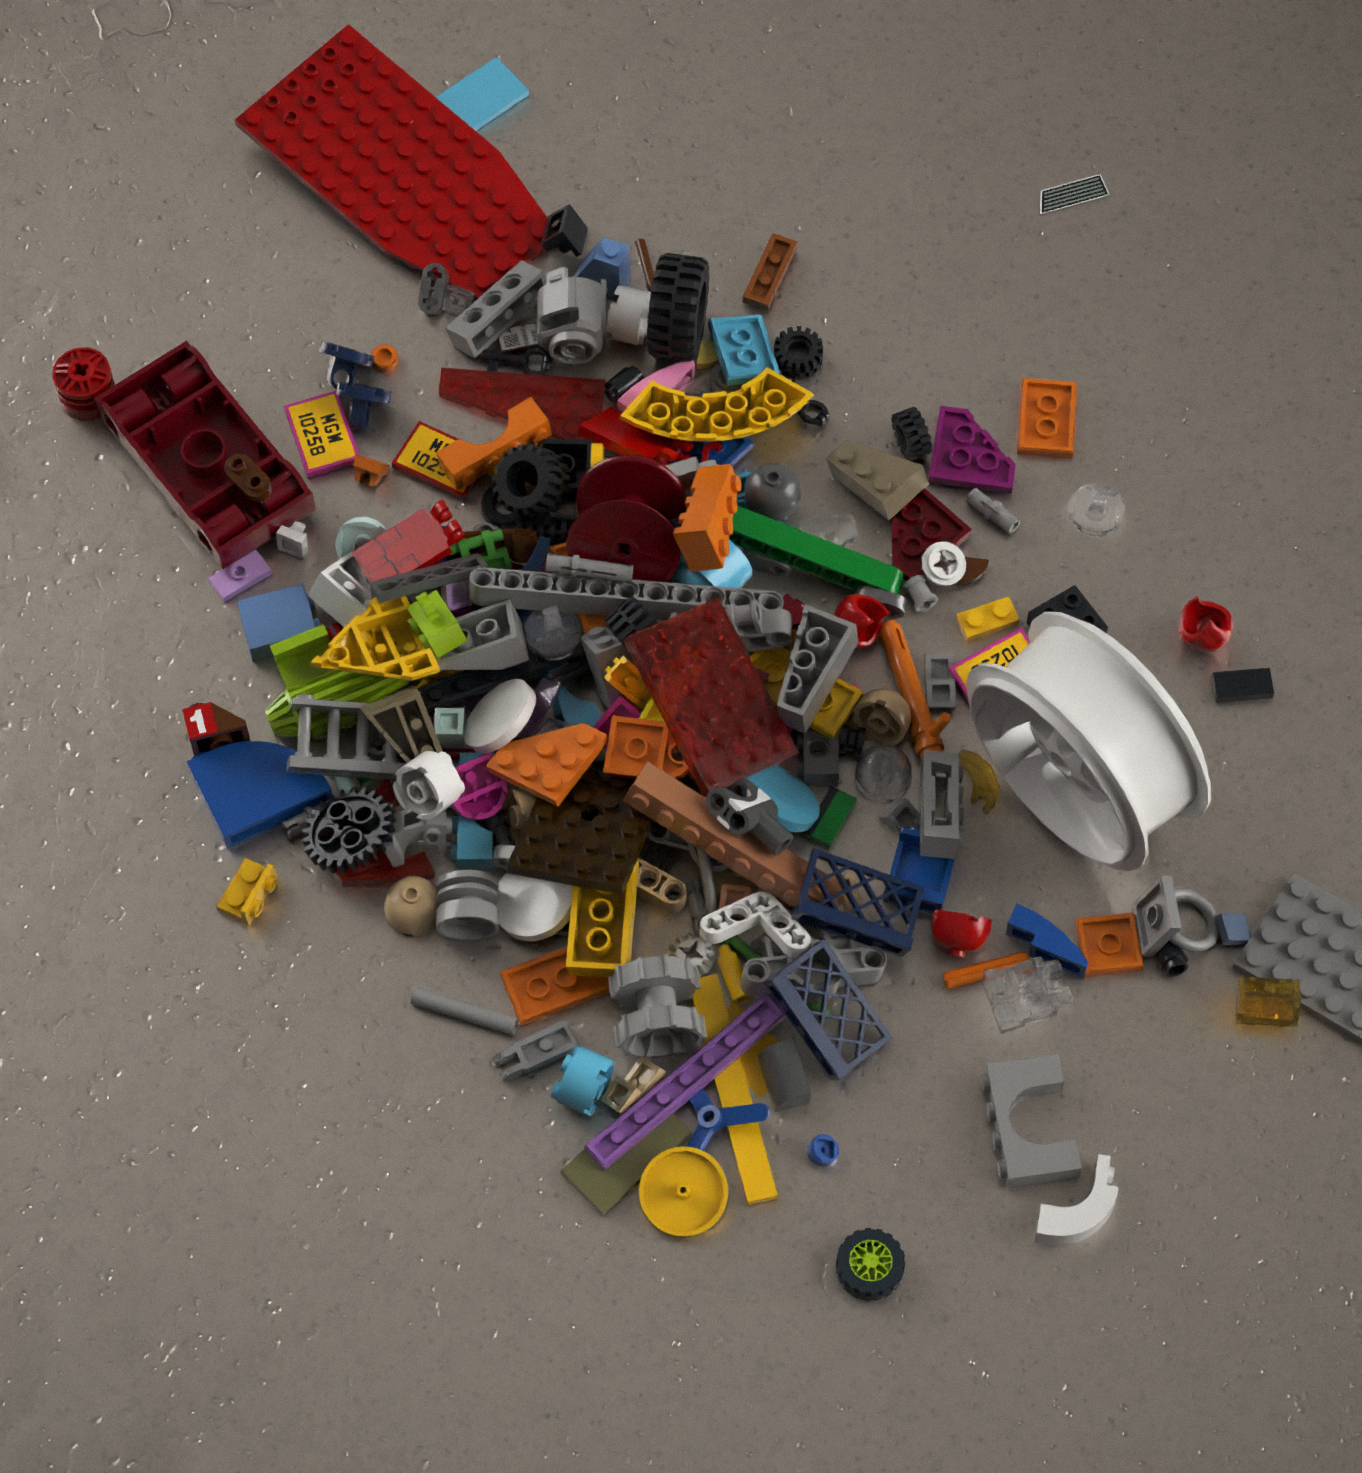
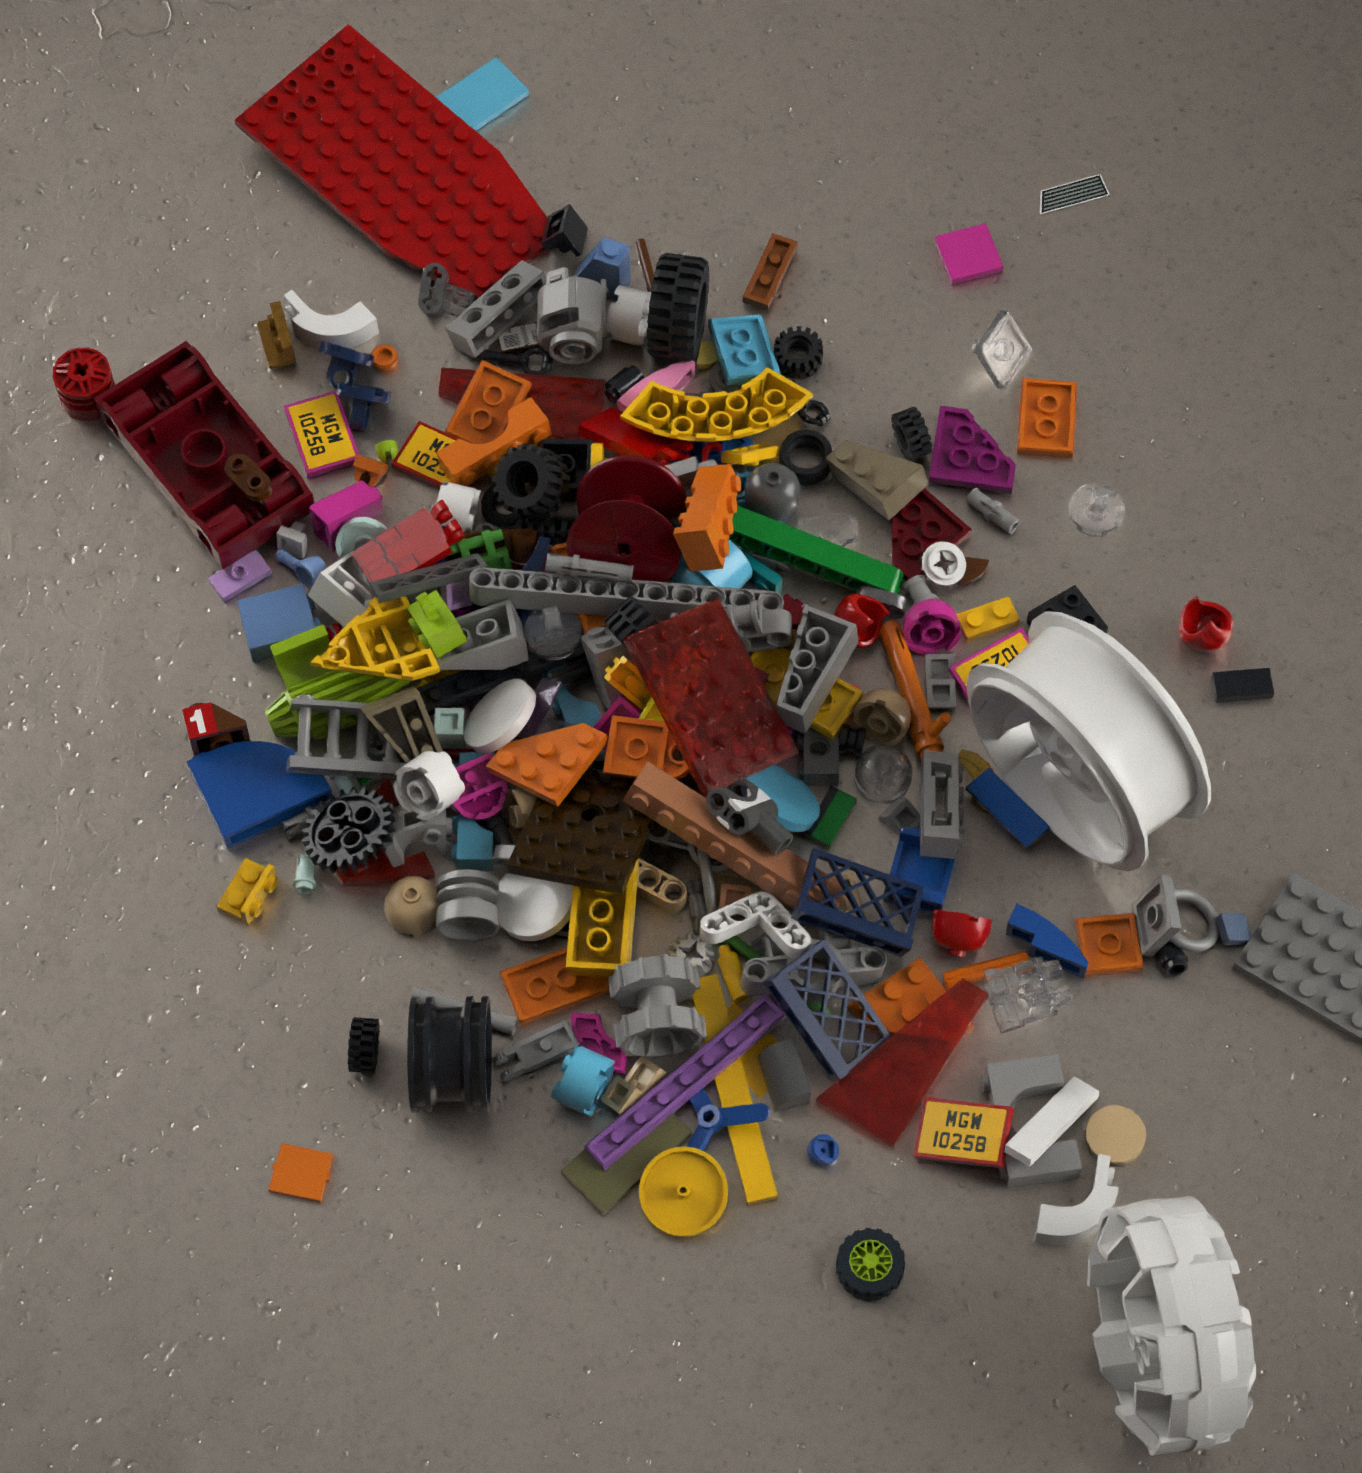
clear yellow brick [1236,977,1301,1027] -> none
none -> pearl gold bracket [257,301,296,369]
none -> orange piece [268,1143,334,1203]
none -> light blue bar [275,548,326,587]
none -> white arch [283,290,379,348]
none -> light aqua pin [292,854,316,894]
none -> dark pink slope [309,480,383,552]
none -> black tyre [348,1017,380,1073]
none -> lime hinge [375,440,398,463]
none -> black wheel [407,996,492,1113]
none -> white brick [436,481,481,532]
none -> orange tile [444,360,532,444]
none -> dark pink tile [571,1012,627,1077]
none -> yellow plate [721,443,780,466]
none -> teal plate [738,547,783,594]
none -> black tyre [779,429,832,485]
none -> clear red wing [816,978,989,1148]
none -> orange plate [847,958,974,1046]
none -> dark pink cylinder [903,599,961,655]
none -> yellow tile [913,1097,1014,1169]
none -> dark pink tile [934,223,1004,285]
none -> blue piece [965,768,1050,849]
none -> clear tile [972,310,1032,389]
none -> white tile [1004,1076,1099,1167]
none -> tan tile [1085,1105,1146,1166]
none -> white wheel [1087,1196,1256,1455]

